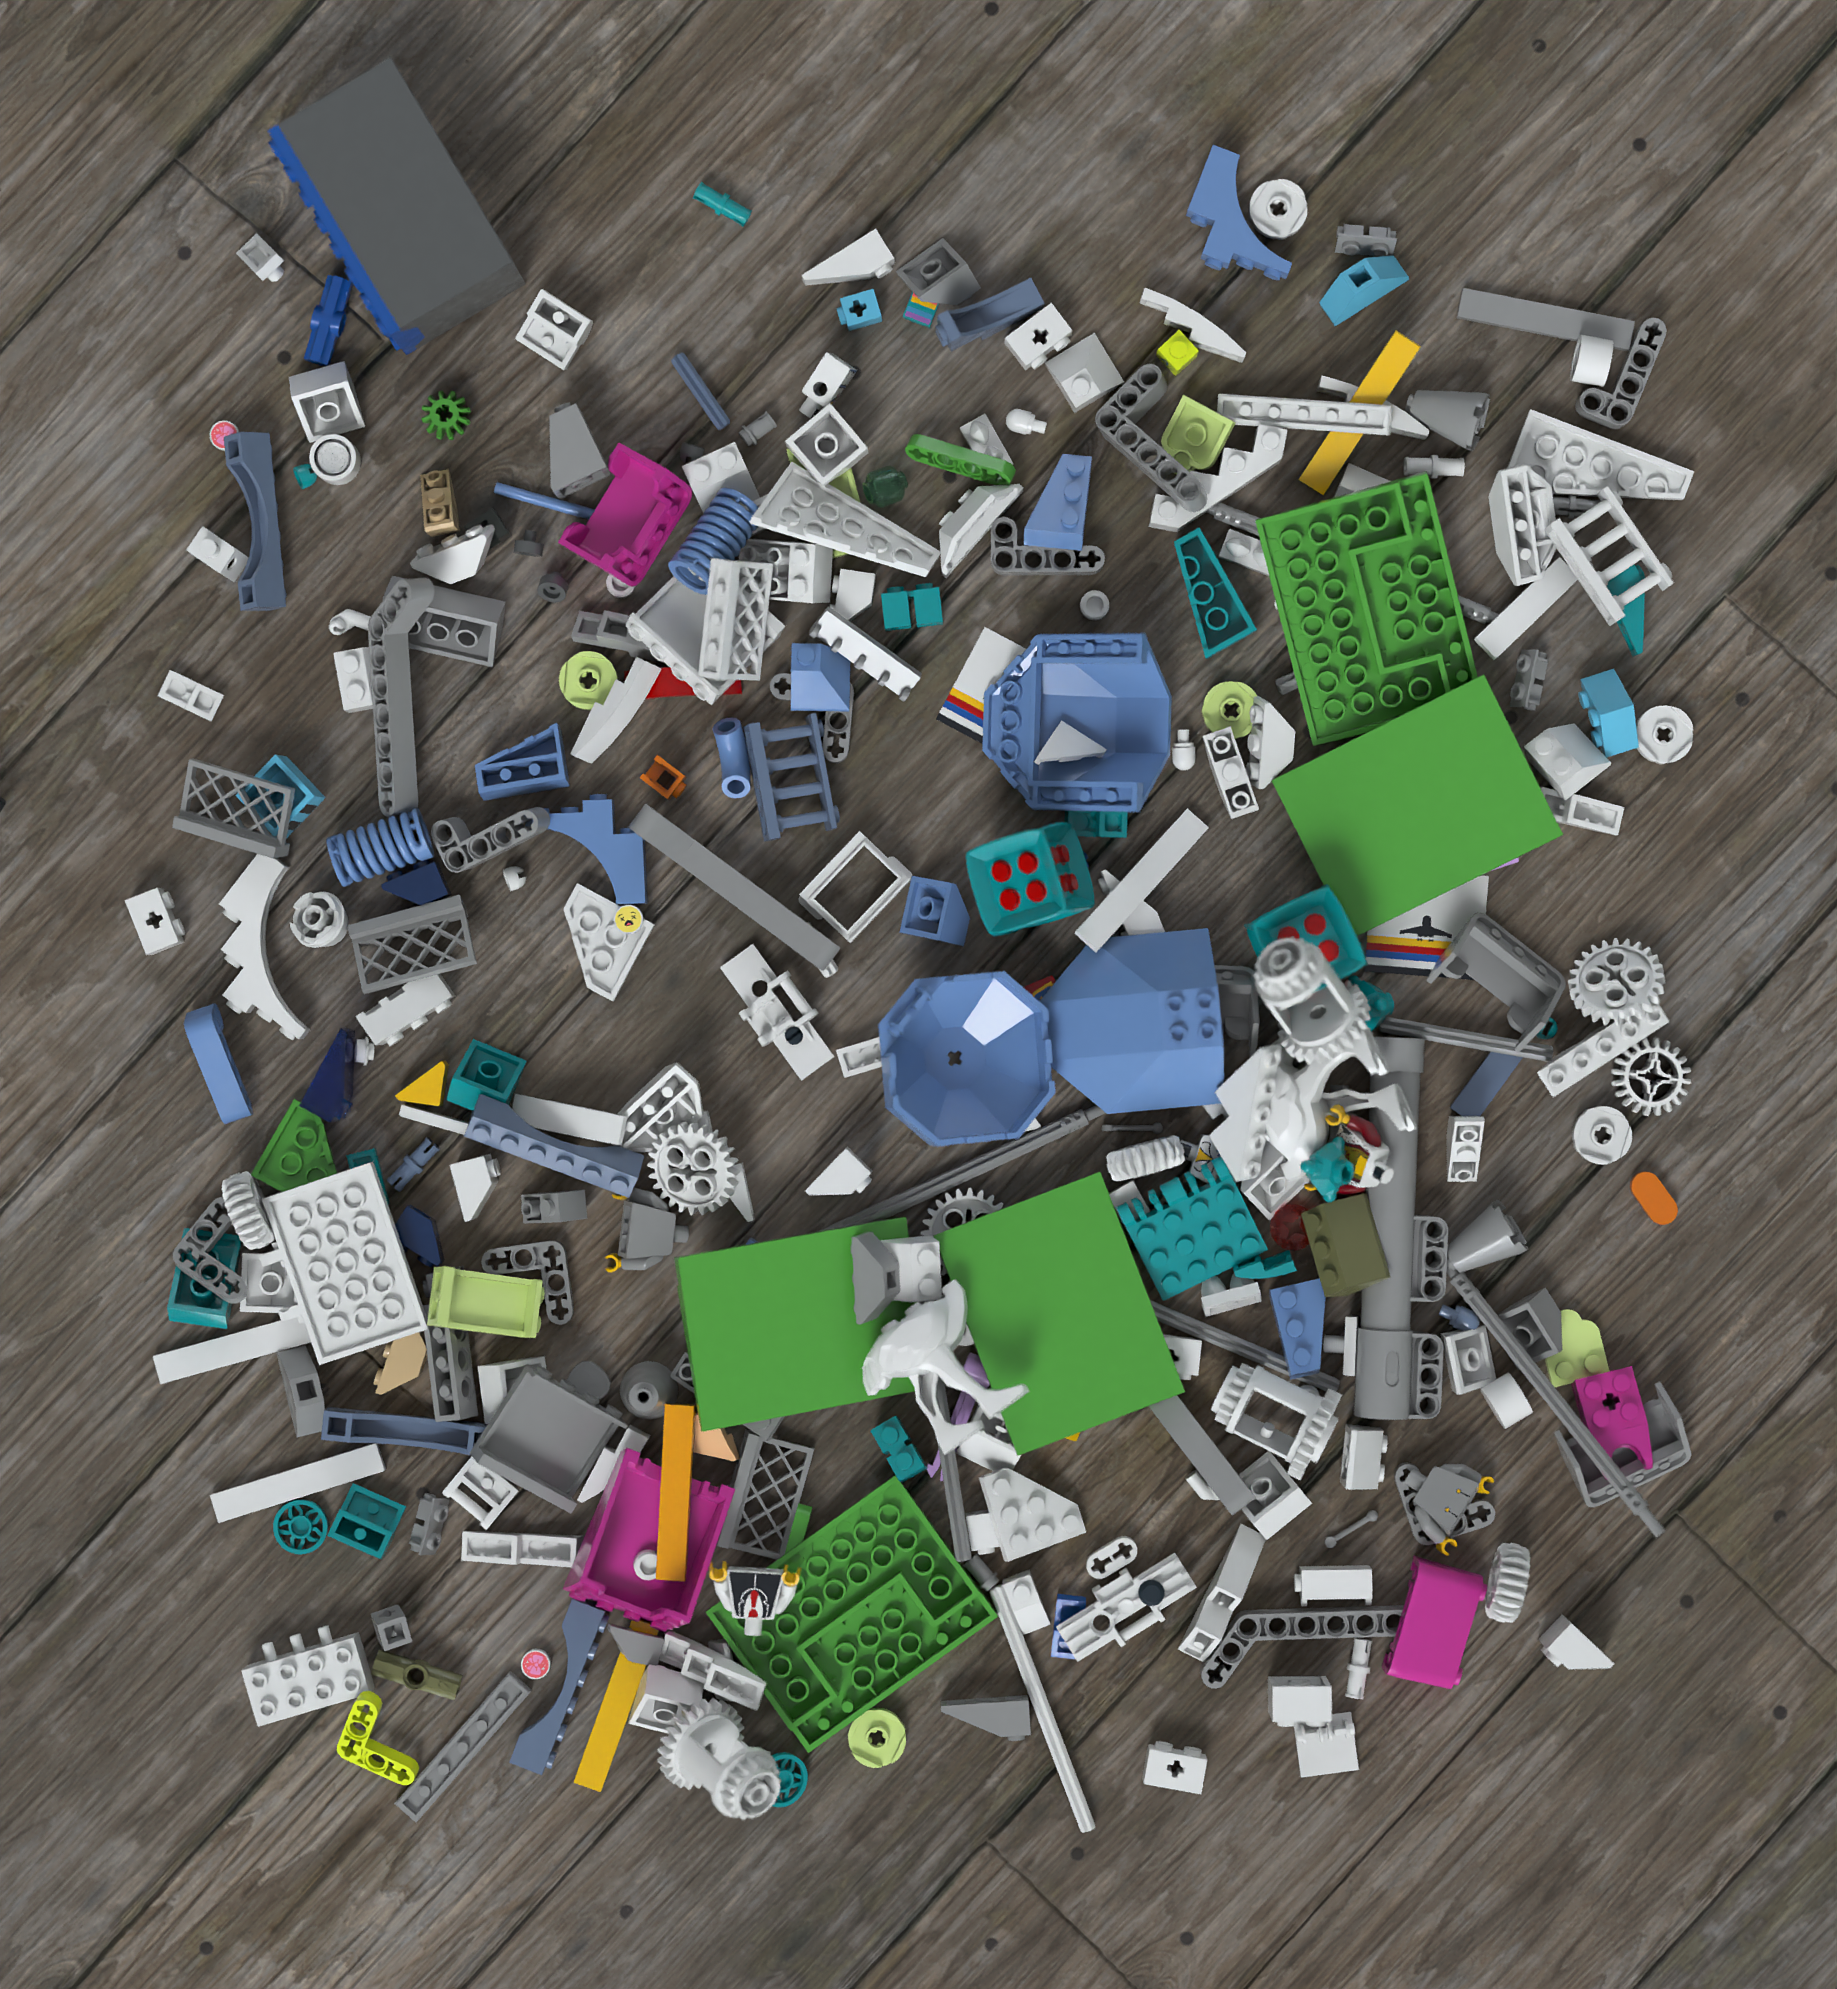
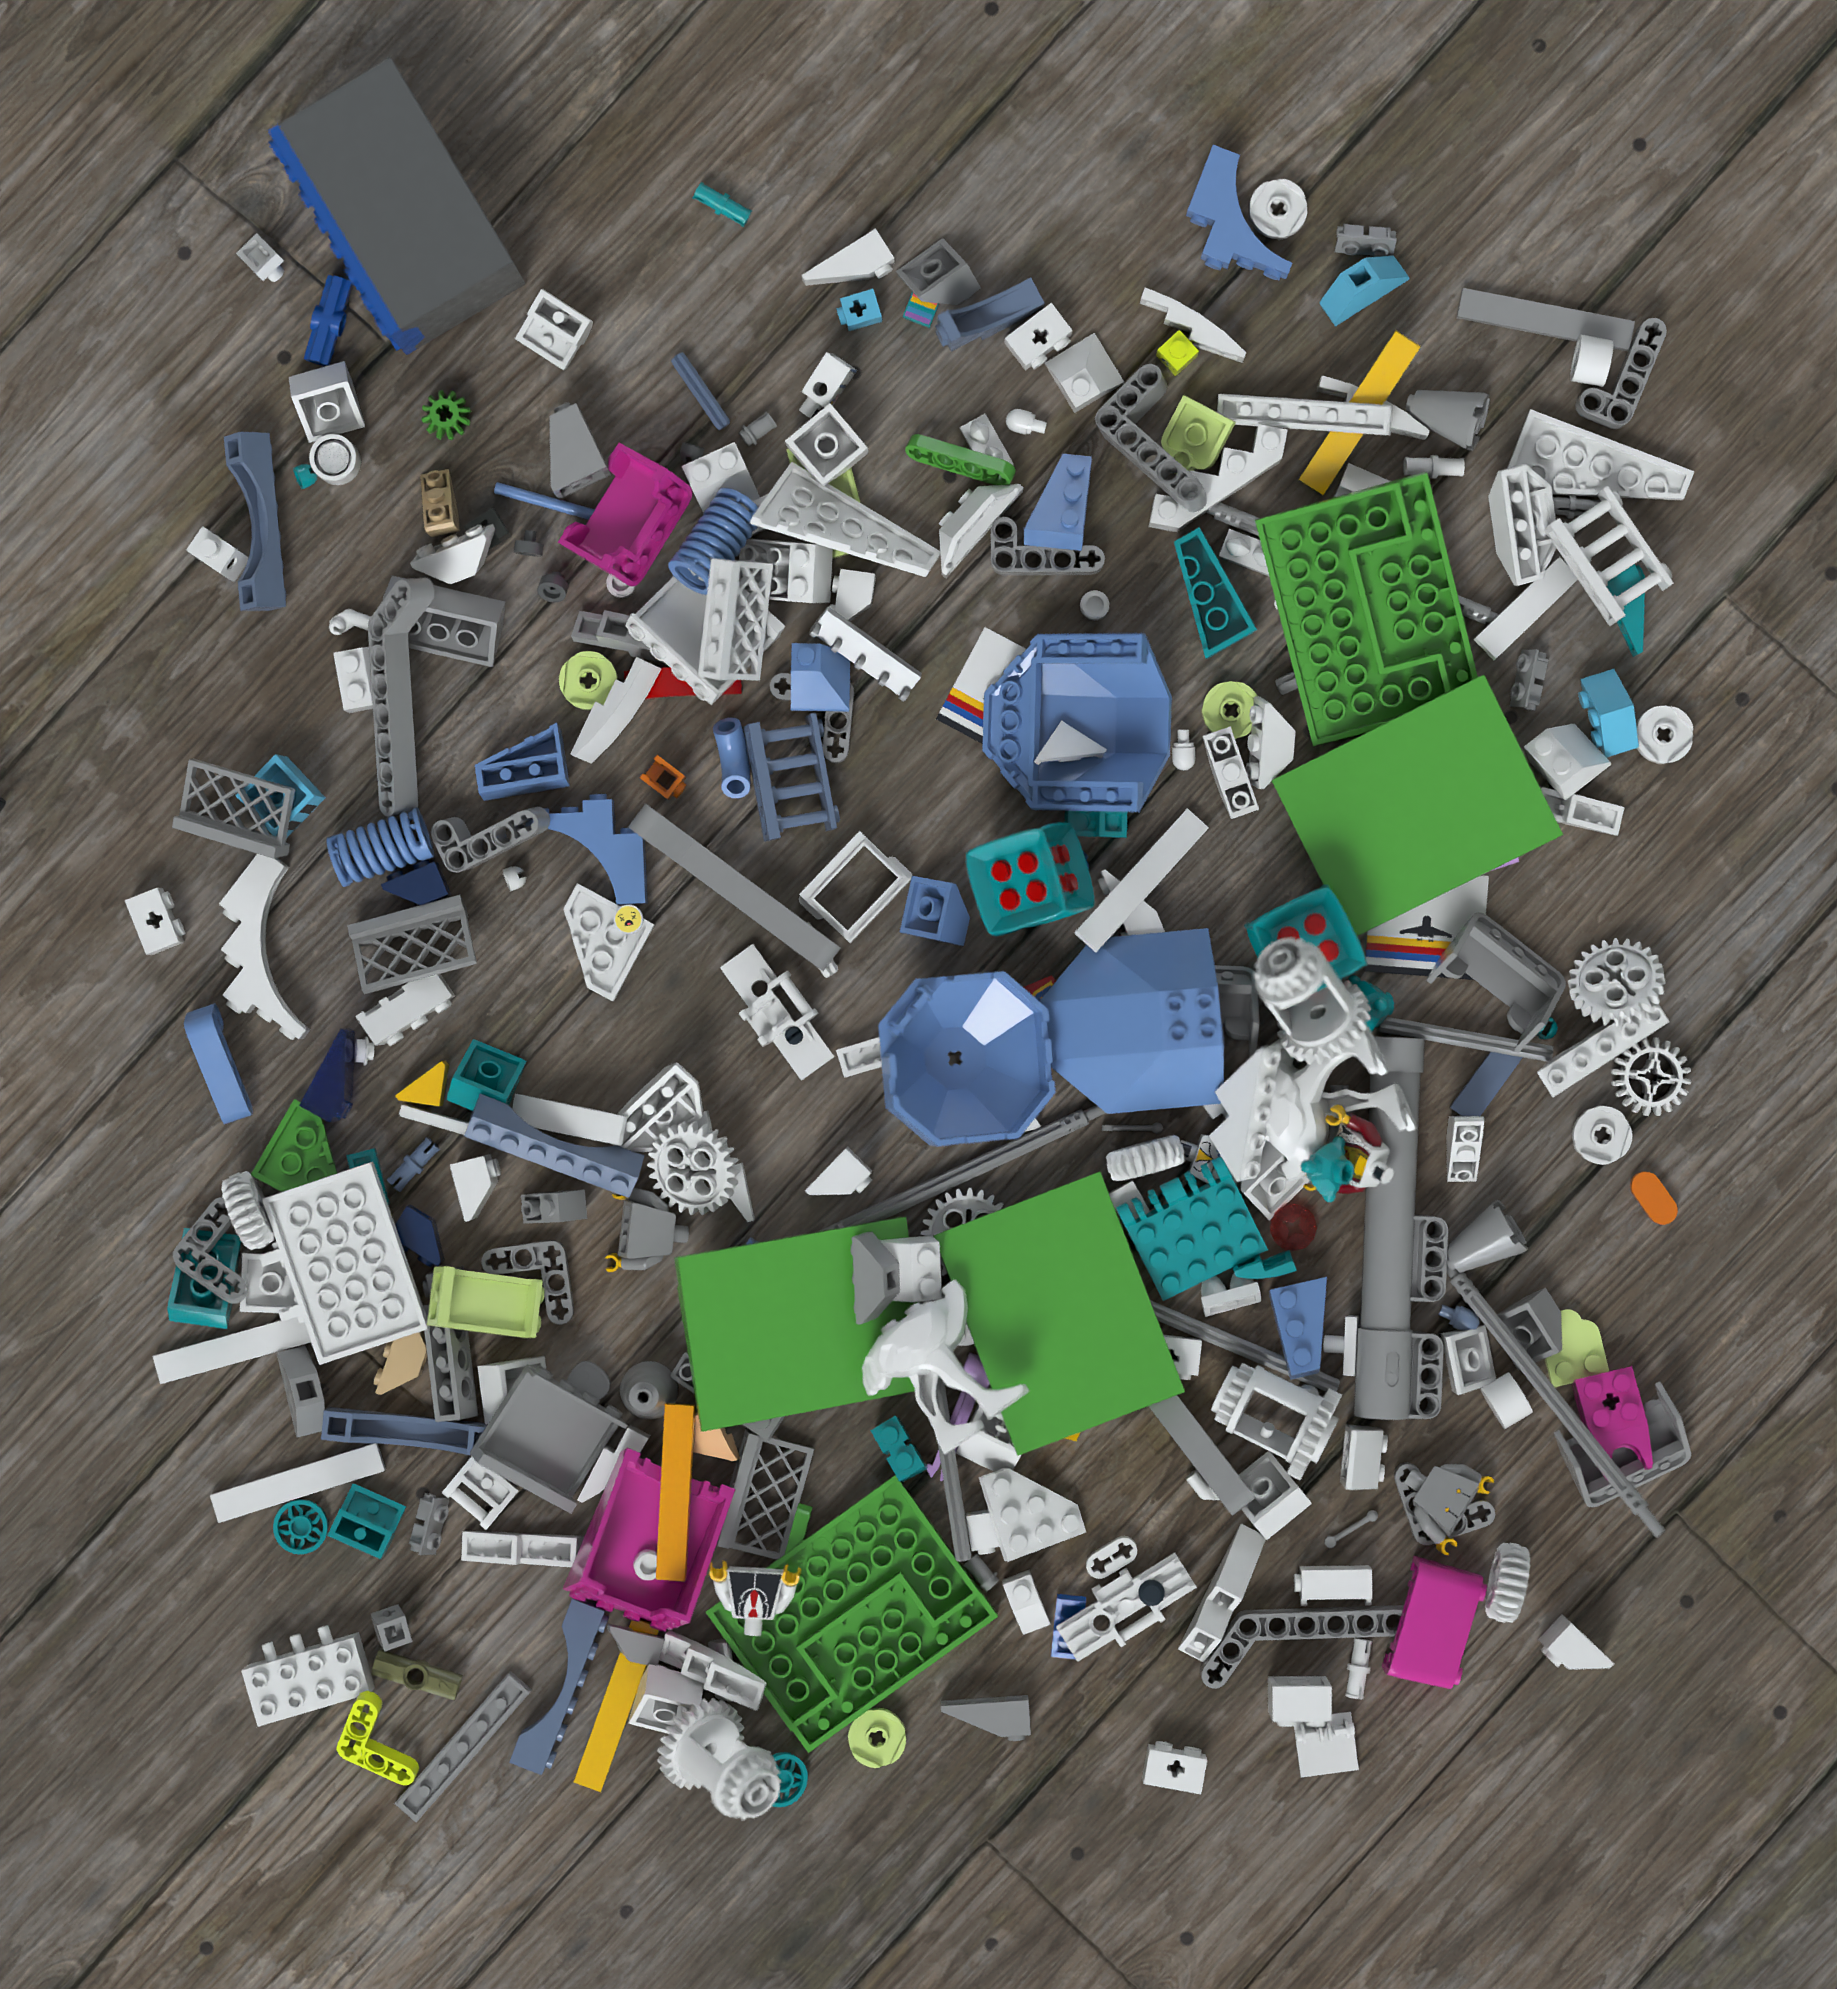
white slope [157,670,224,722] -> none
tile [210,421,240,451] -> none
white cone [290,892,349,948] -> none
tile [521,1649,551,1679] -> none
clear green head [862,465,908,508] -> none
teal piece [881,583,943,631] -> none
white axle [990,1584,1095,1833] -> none
olive slope [1301,1194,1391,1297] -> none

